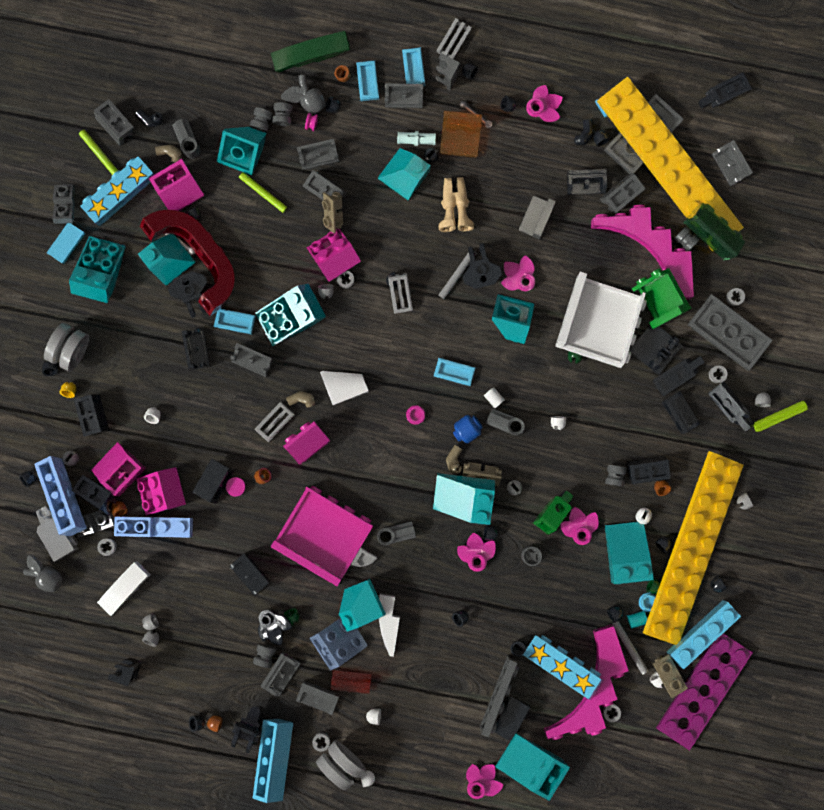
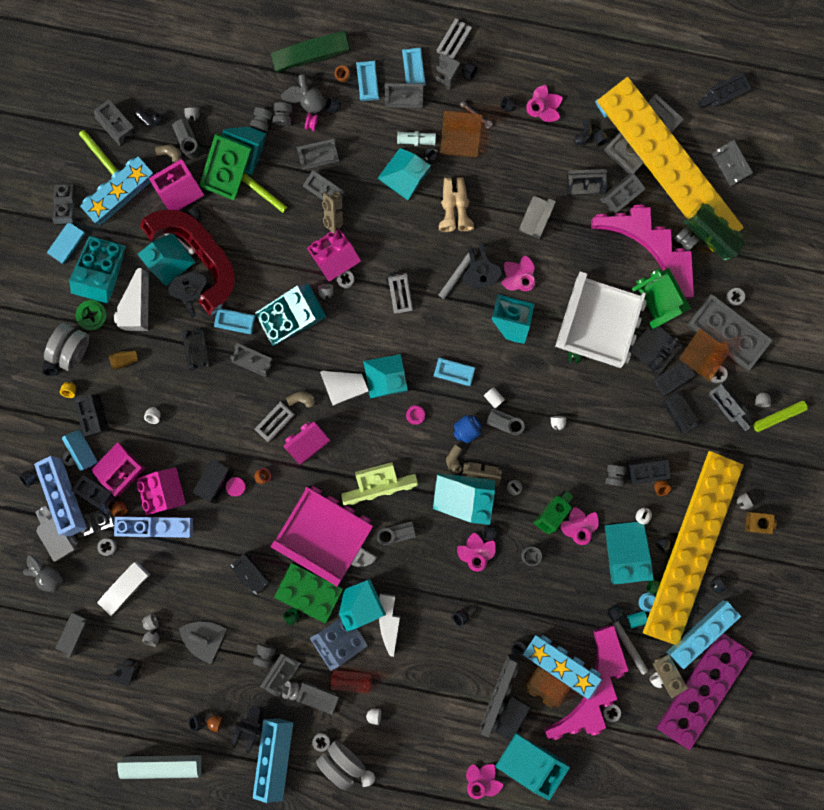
black plate [258,609,292,645] -> none
none -> dark grey panel [56,612,91,658]
none -> medium azure tile [62,430,98,471]
none -> green gear [76,300,107,331]
none -> pearl gold cone [109,350,138,370]
none -> white slope [114,268,149,331]
none -> light aqua brick [117,755,201,779]
none -> dark grey shield [179,621,227,664]
none -> light grey hinge [184,108,200,121]
none -> green plate [199,133,253,201]
none -> green plate [274,563,343,624]
none -> light grey bush [282,681,299,700]
none -> yellowish green bracket [341,462,418,505]
none -> teal slope [363,354,408,399]
none -> clear orange brick [525,665,571,708]
none -> clear orange hinge [679,328,730,381]
none -> pearl gold brick [745,512,777,534]

